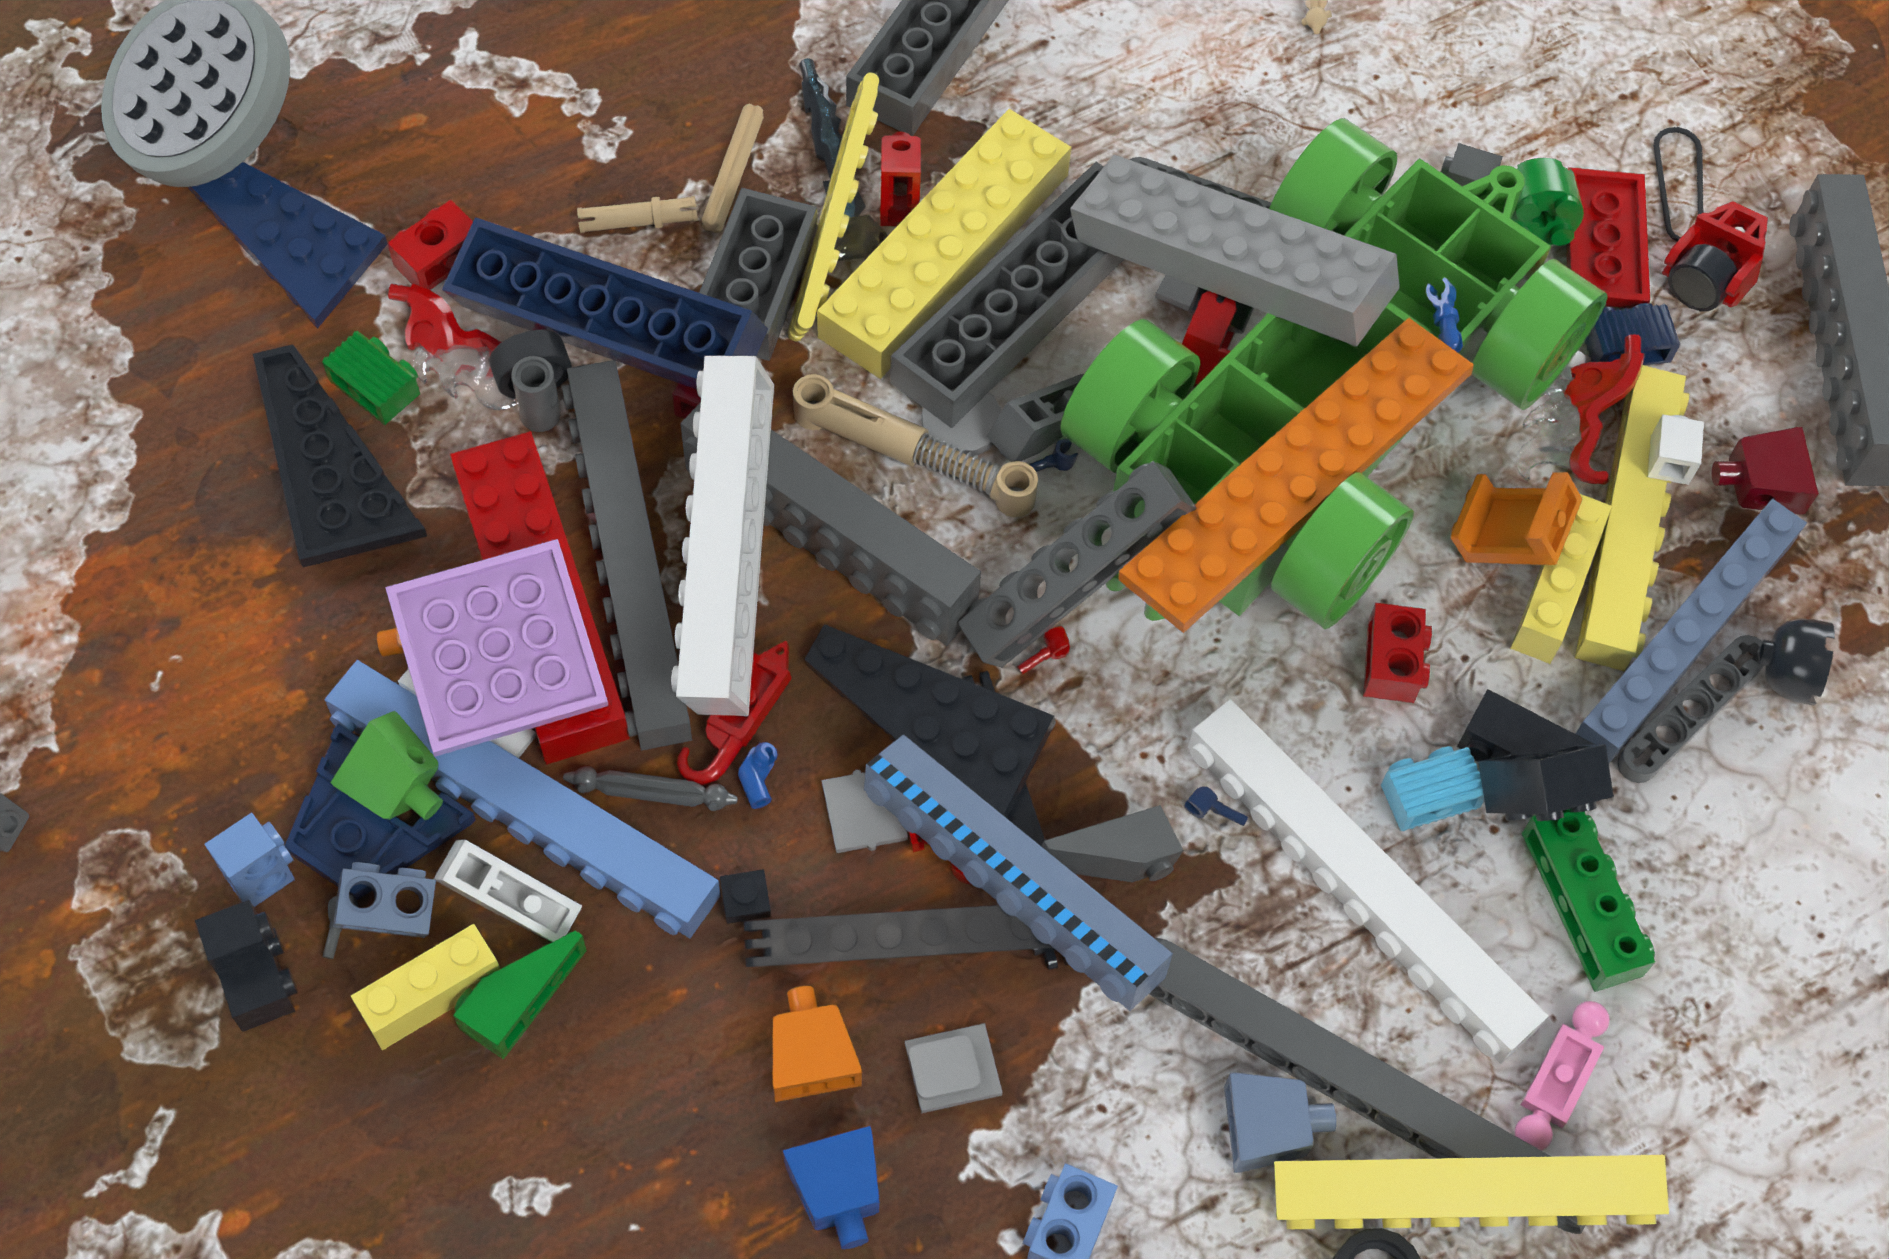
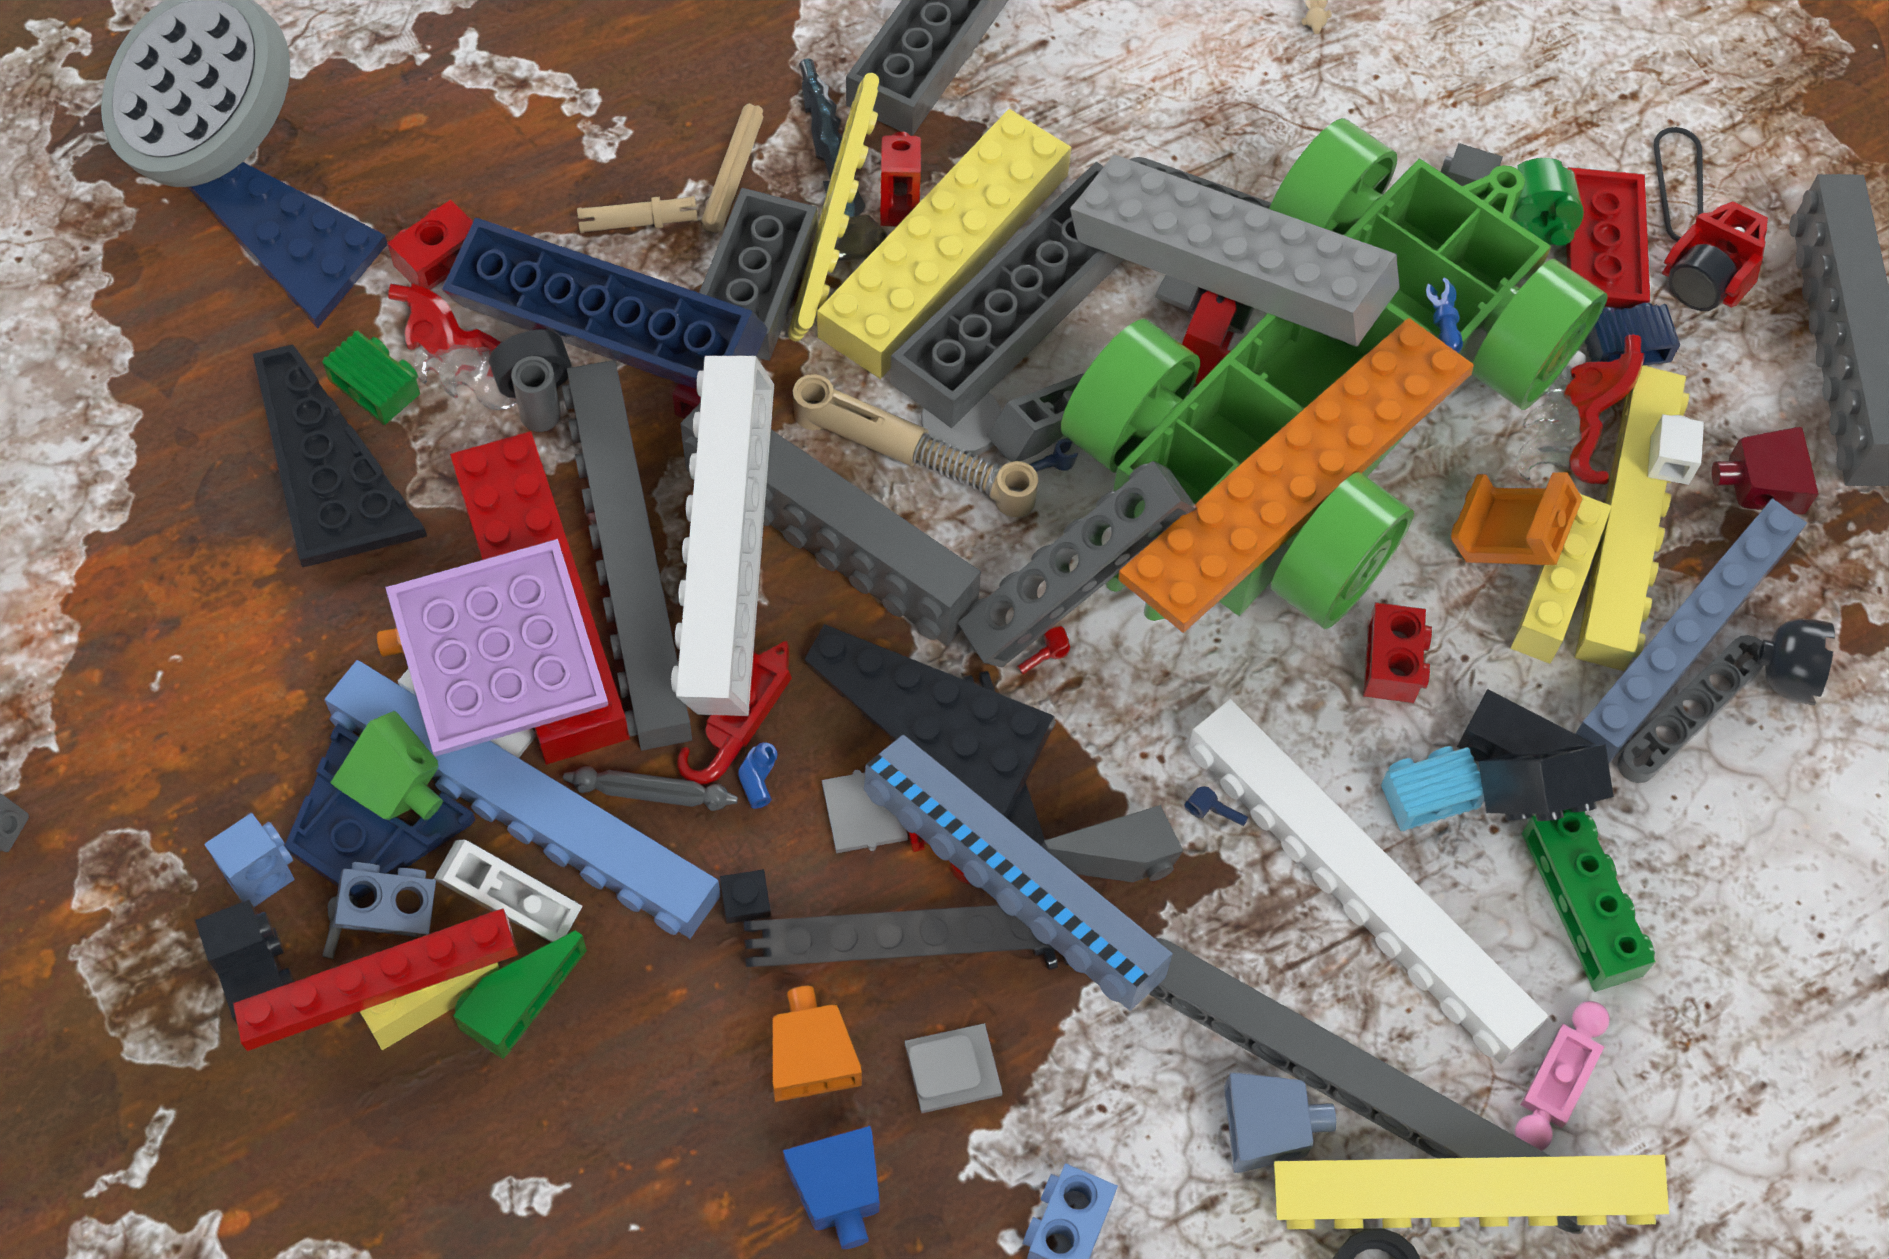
none -> red plate [233,908,518,1051]

